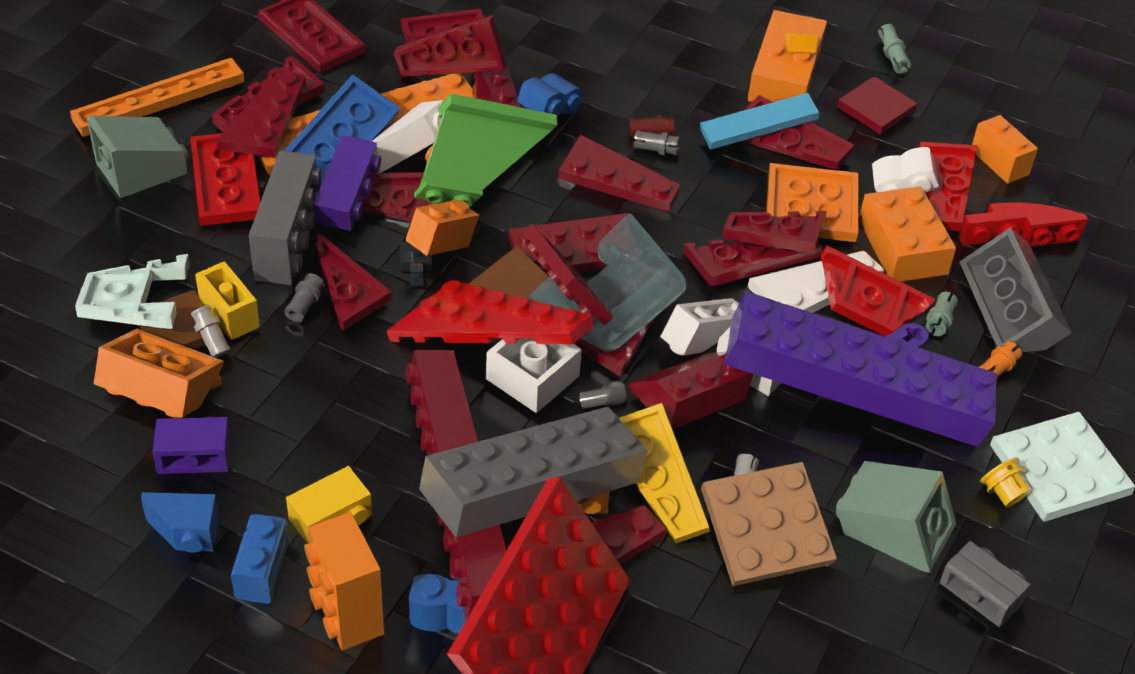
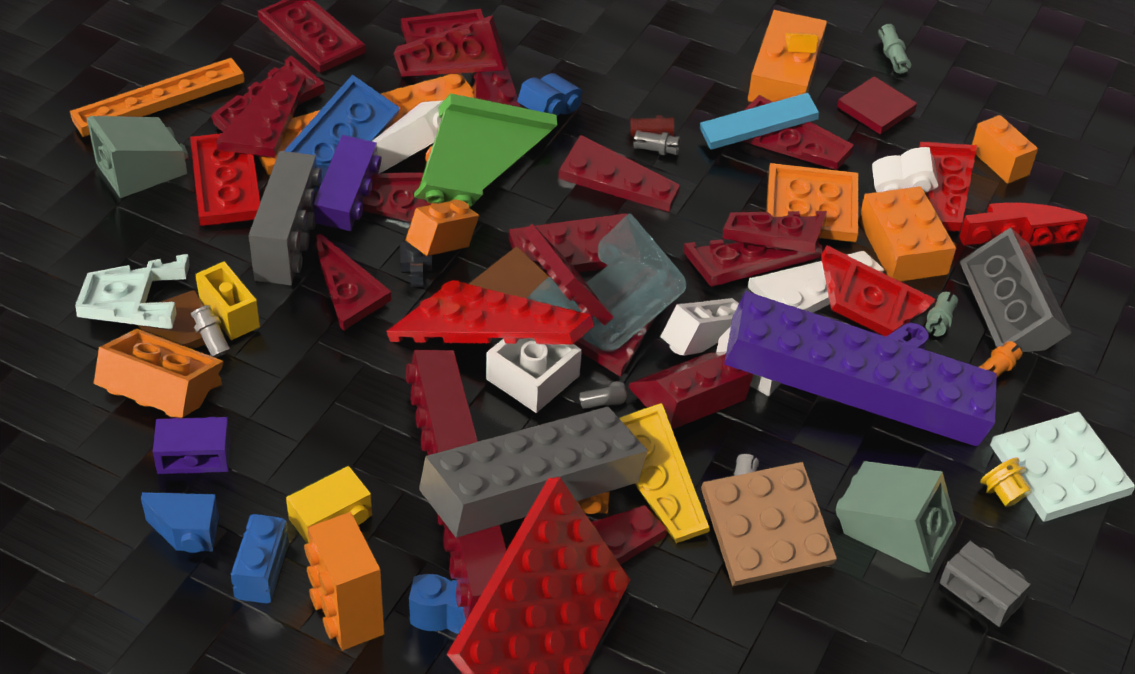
dark grey pin [284,274,325,322] -> none

